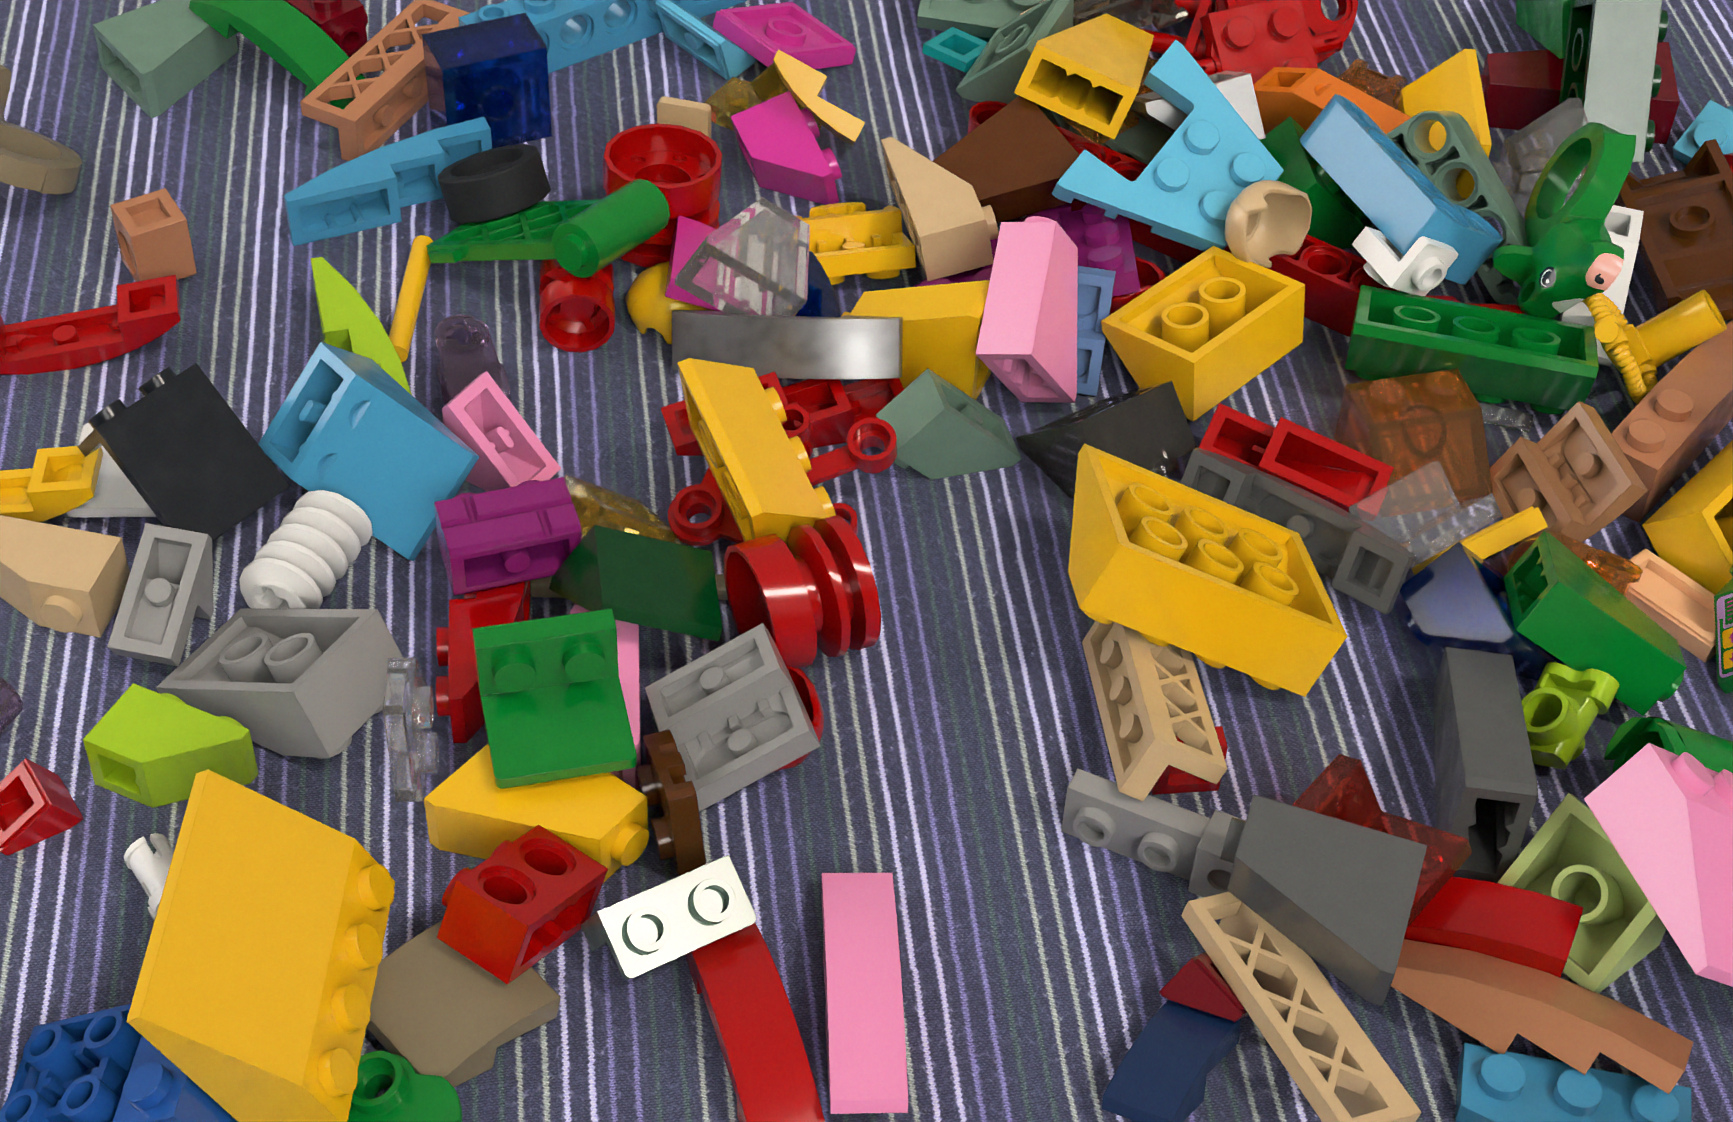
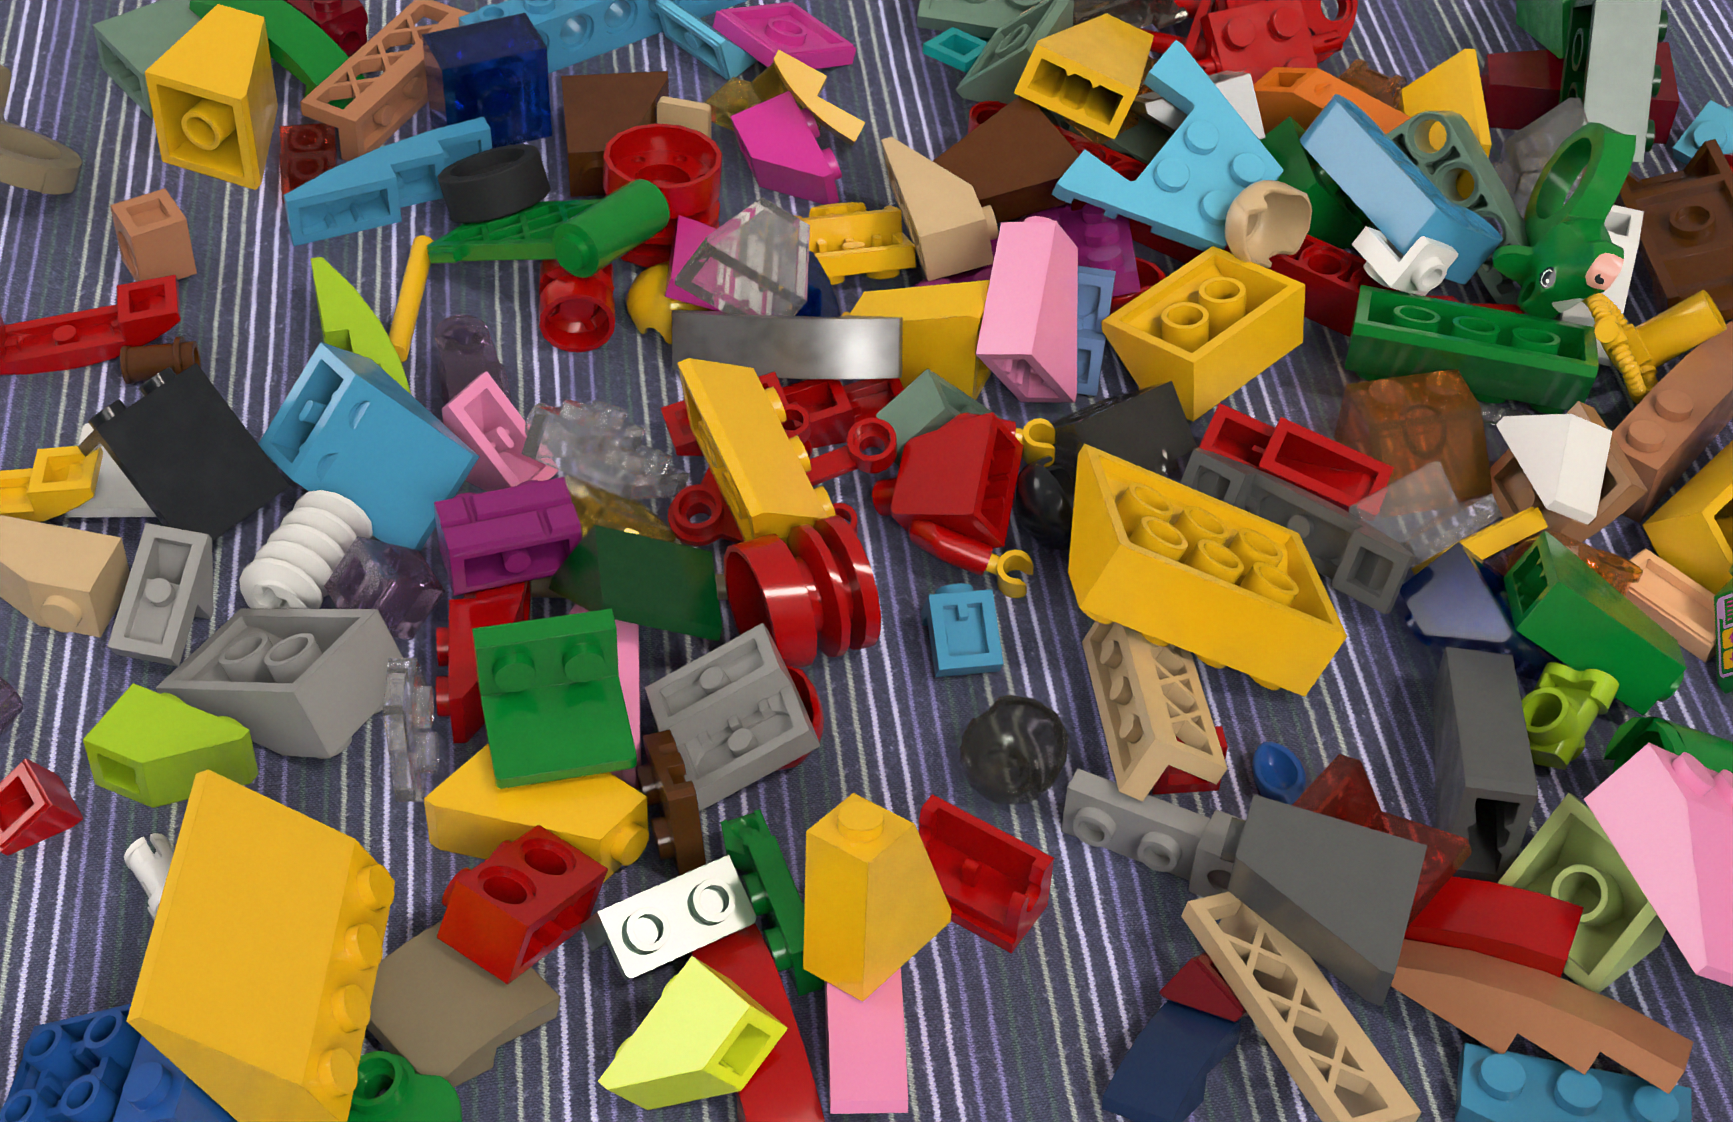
none -> reddish brown pin [120,336,201,384]
none -> yellow slope [145,4,278,190]
none -> clear red slope [279,123,338,204]
none -> clear purple brick [324,536,445,640]
none -> clear plate [521,399,690,499]
none -> reddish brown slope [561,71,669,197]
none -> neon yellow slope [598,956,788,1110]
none -> green hinge [721,809,825,996]
none -> yellow slope [803,793,952,1002]
none -> red torso [872,412,1055,598]
none -> red hinge [918,794,1054,954]
none -> dark azure bracket [920,583,1004,677]
none -> clear smoke hair [958,695,1069,804]
none -> black hair [1015,456,1075,551]
none -> blue piece [1251,741,1312,811]
none -> white slope [1496,414,1612,525]

